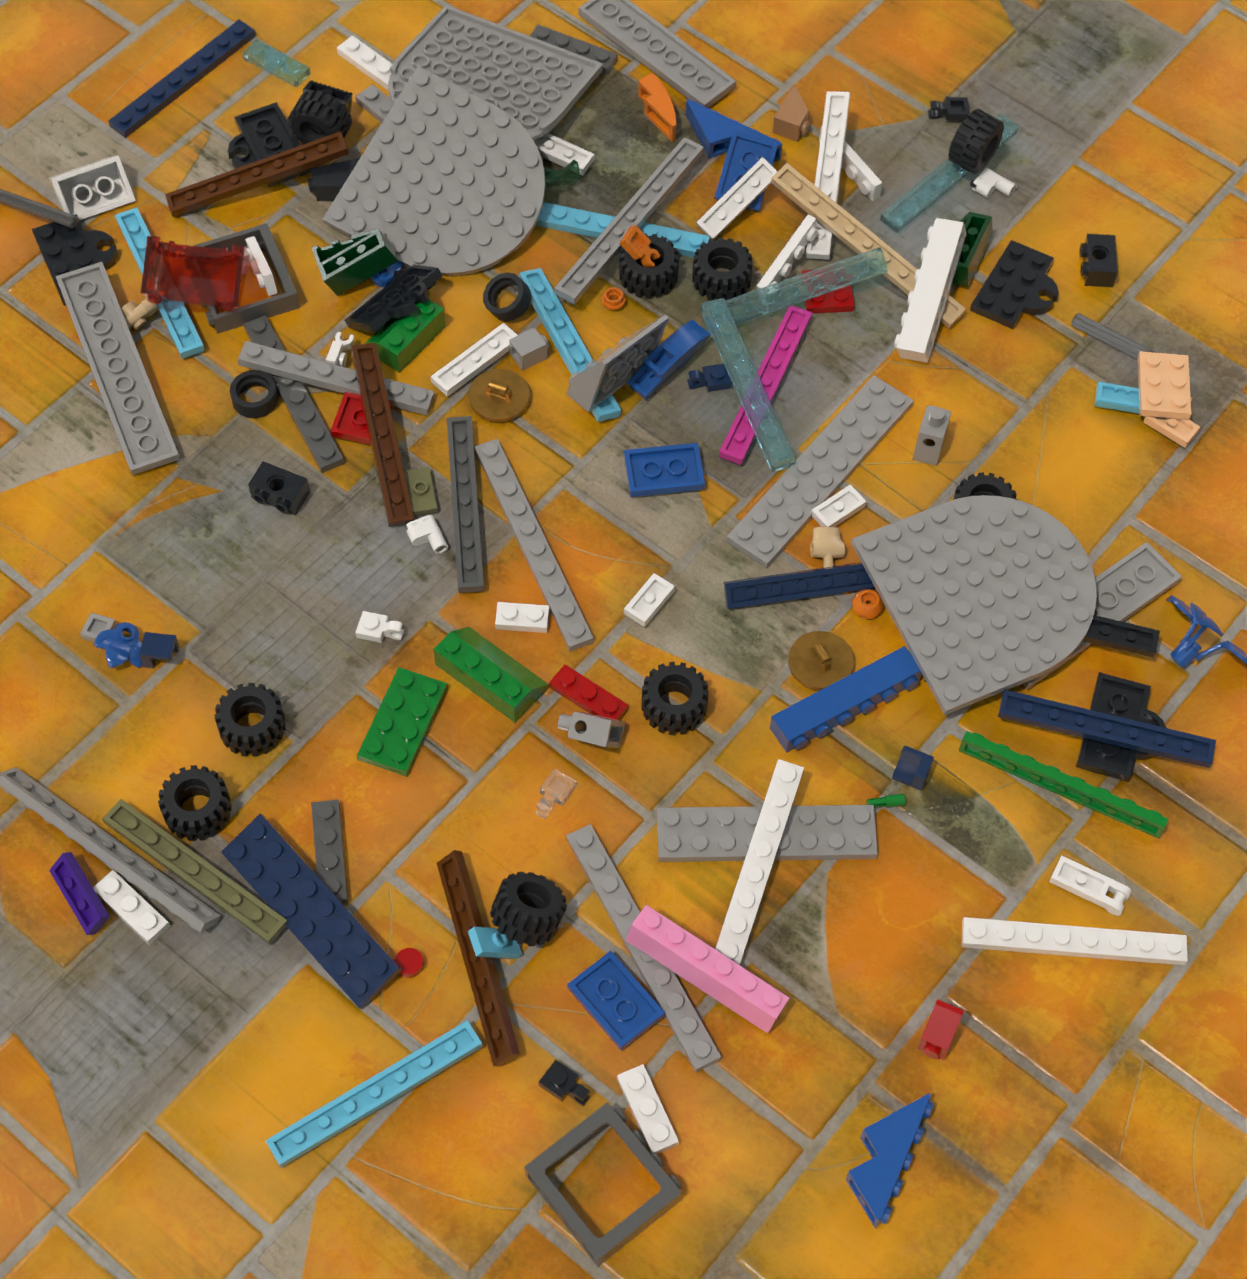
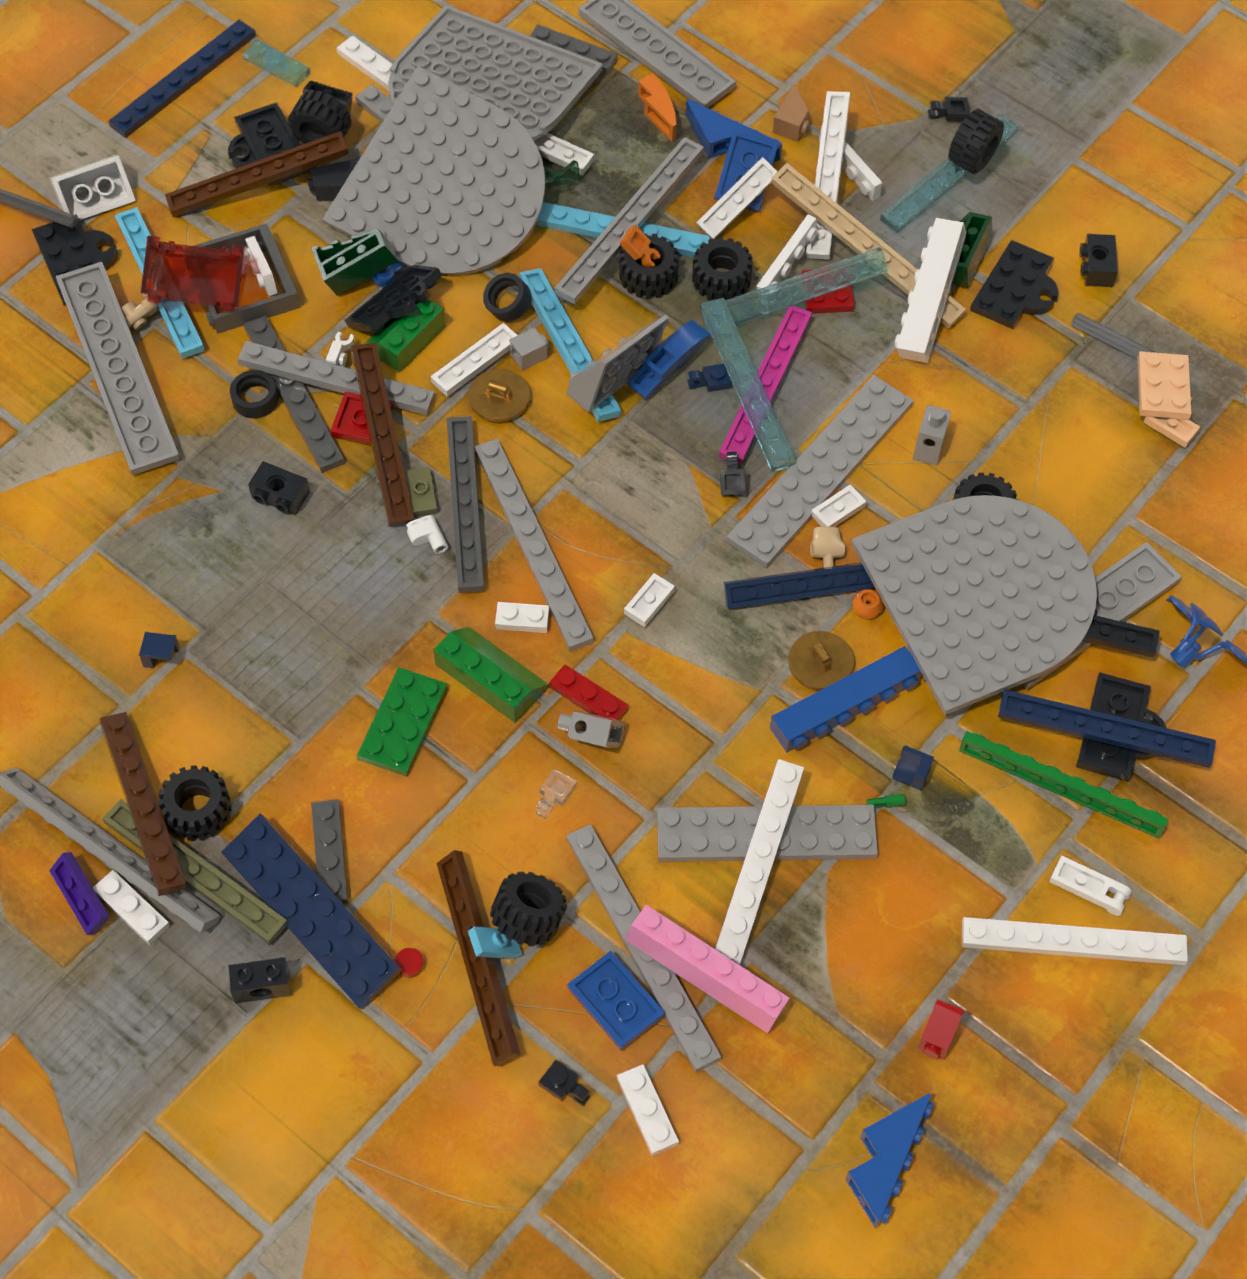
light grey plate [80,612,117,642] -> none
blue plate [94,622,142,668] -> none
black tyre [215,683,286,757] -> none
medium azure plate [265,1020,483,1168] -> none
white plate [355,611,404,643] -> none
dark grey piece [524,1102,682,1267] -> none
orange plate [602,287,625,310] -> none
blue plate [624,443,705,497] -> none
black tyre [641,662,709,735] -> none
white piece [970,168,1016,198] -> none
medium azure plate [1094,381,1140,414] -> none
none -> reddish brown plate [100,712,186,896]
none -> black brick [228,957,292,1004]
none -> black plate [720,452,747,495]

